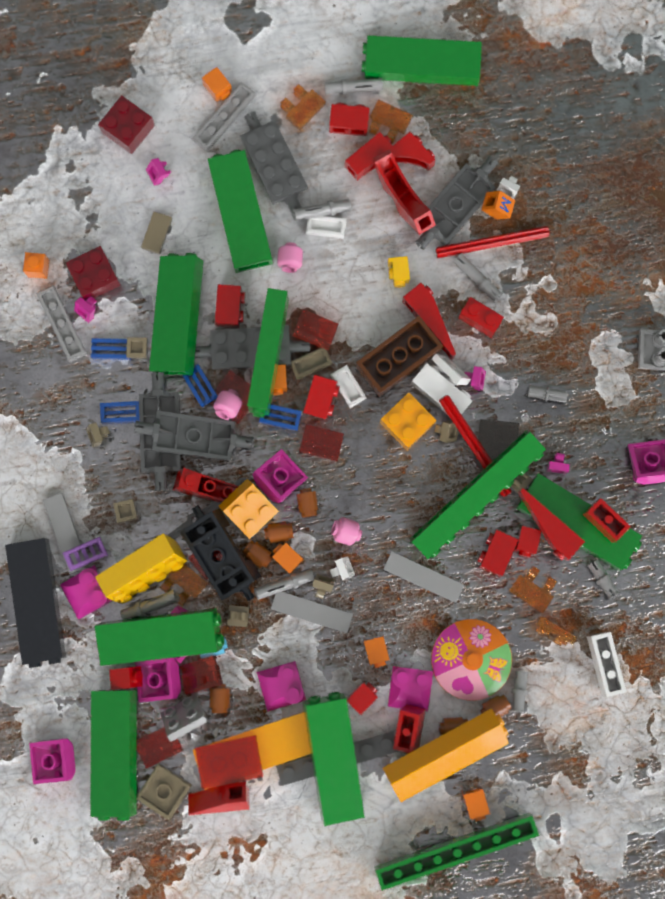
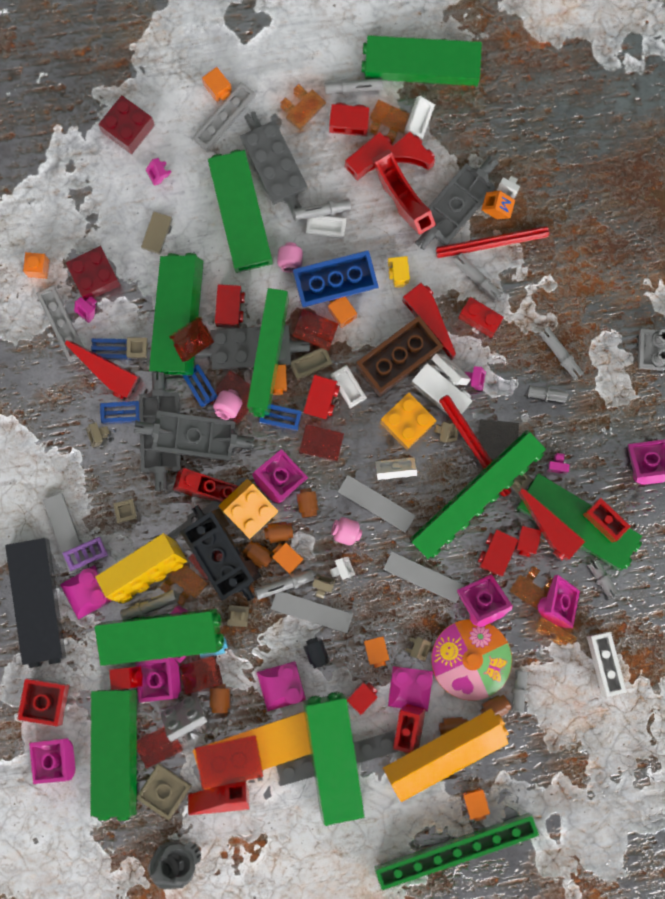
none -> red brick [17,678,70,727]
none -> red slope [65,340,140,399]
none -> dark grey helmet [147,841,201,890]
none -> clear red plate [169,317,214,362]
none -> blue slope [293,250,379,307]
none -> black brick [303,637,329,669]
none -> orange brick [328,297,357,328]
none -> light grey tile [338,475,416,533]
none -> white plate [375,457,417,480]
none -> white tile [405,96,435,139]
none -> dark tan tile [406,637,432,662]
none -> dark pink slope [457,574,513,626]
none -> dark pink slope [538,575,580,628]
none -> light grey pin [539,326,584,380]

